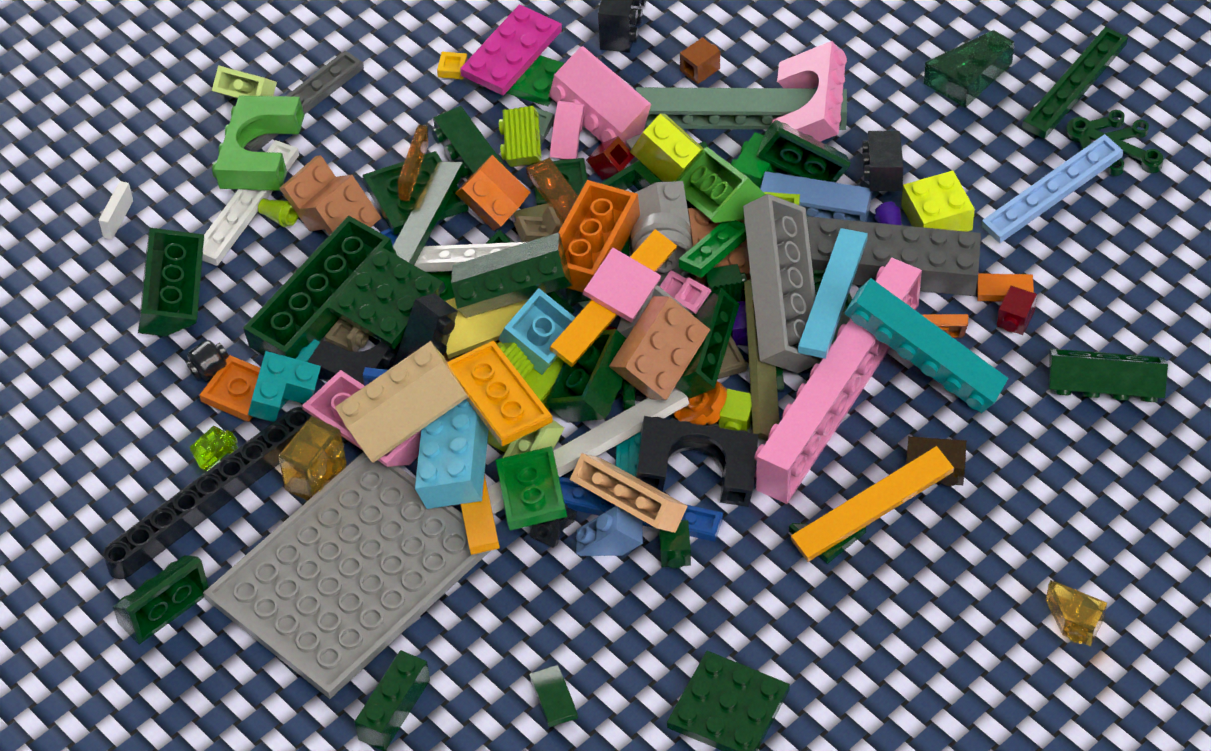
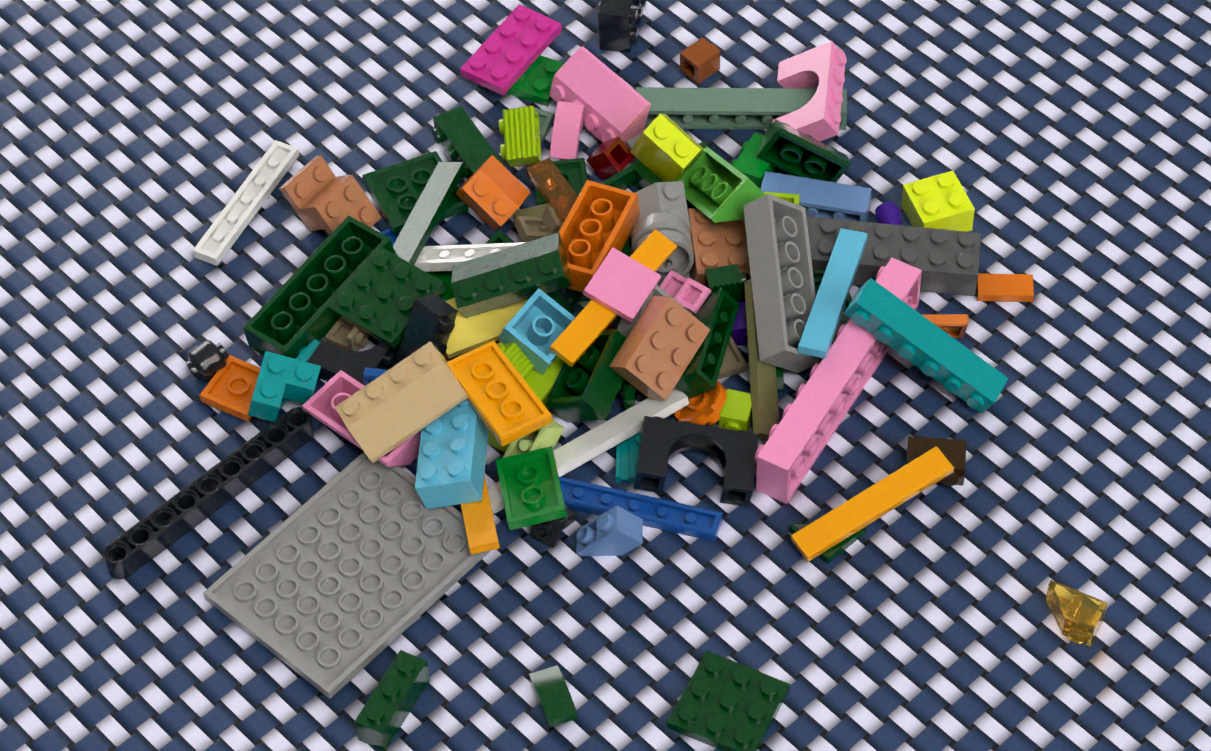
white tile [99,181,133,240] -> none
dark green slope [113,555,209,645] -> none
dark green slope [138,227,204,337] -> none
clear neon green bracket [189,426,238,471] -> none
yellowish green brick [212,65,277,98] -> none
bright green arch [212,95,304,191] -> none
dark grey tile [244,50,364,152] -> none
lime cone [258,198,298,227] -> none
clear yellow brick [278,416,346,501] -> none
clear orange tile [398,125,428,201] -> none
yellow plate [437,52,468,79] -> none
light nougat brick [570,453,687,533] -> none
dark green brick [659,520,691,568] -> none
green plate [678,220,747,278] -> none
black brick [862,131,904,192] -> none
clear green wedge [924,30,1015,108] -> none
light blue plate [982,134,1123,243] -> none
dark red brick [997,285,1037,335] -> none
dark green plate [1022,27,1128,139] -> none
dark green slope [1048,348,1168,402] -> none
dark green plant [1066,109,1163,176] -> none

